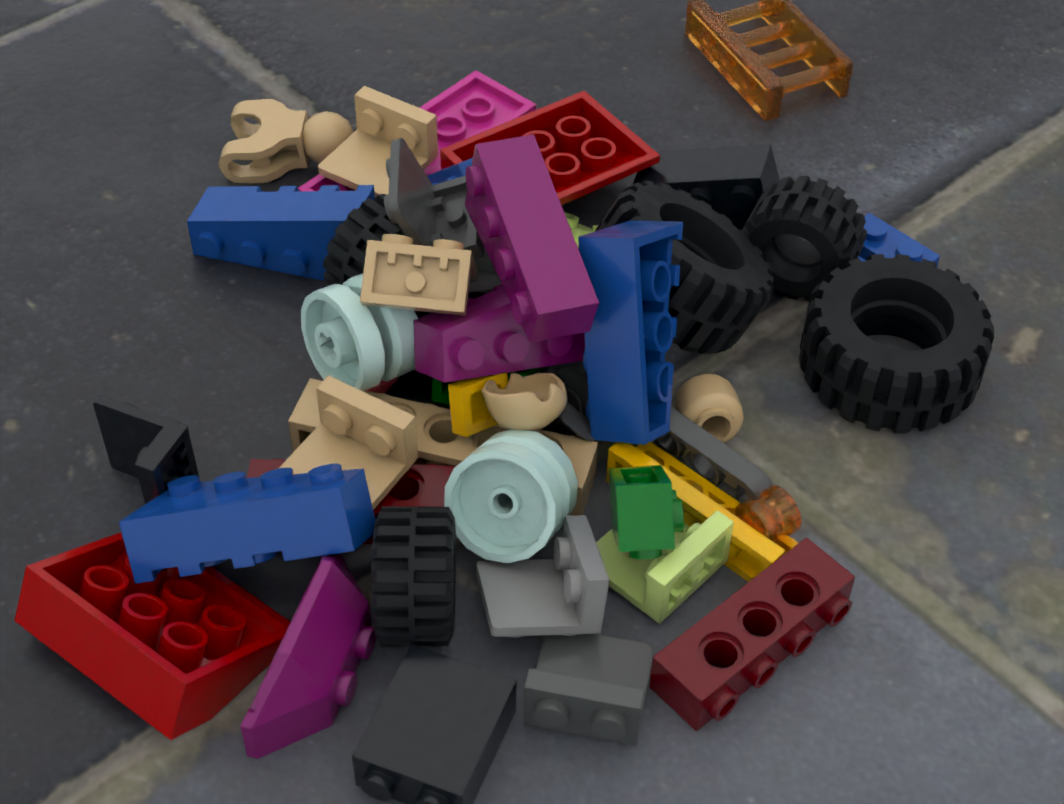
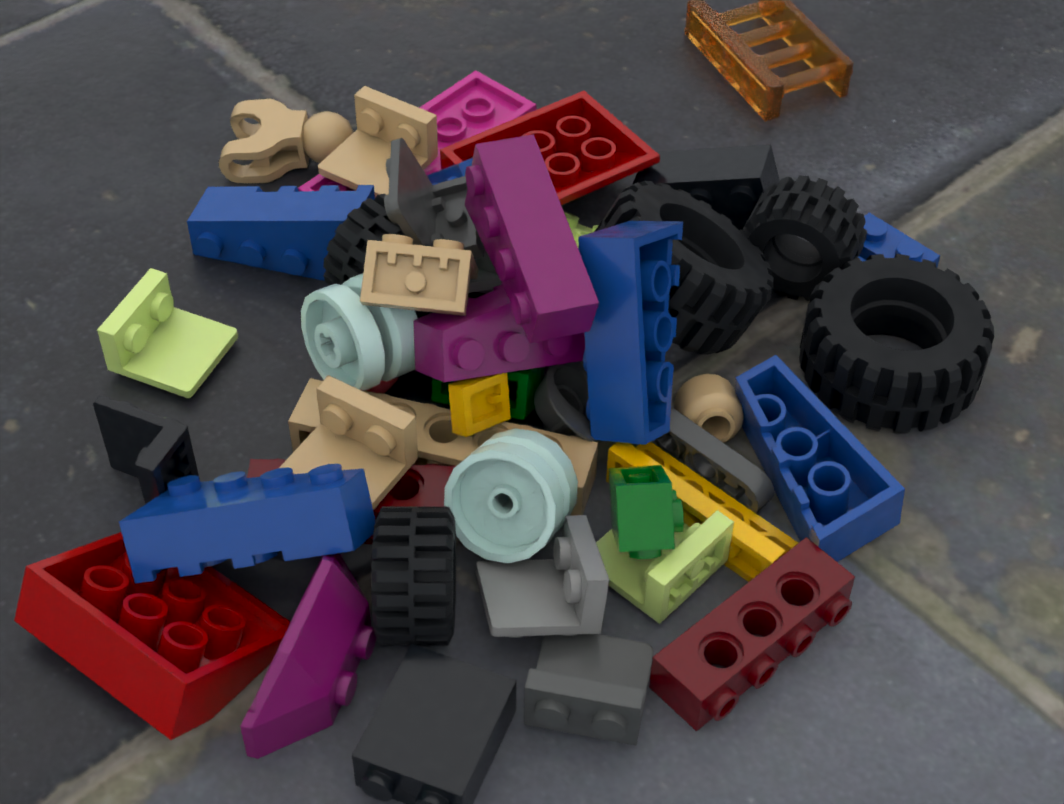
tan hair [482,373,567,431] -> none
clear orange wheel [735,485,802,543] -> none
none -> yellowish green bracket [97,268,238,398]
none -> blue wedge [735,355,905,562]

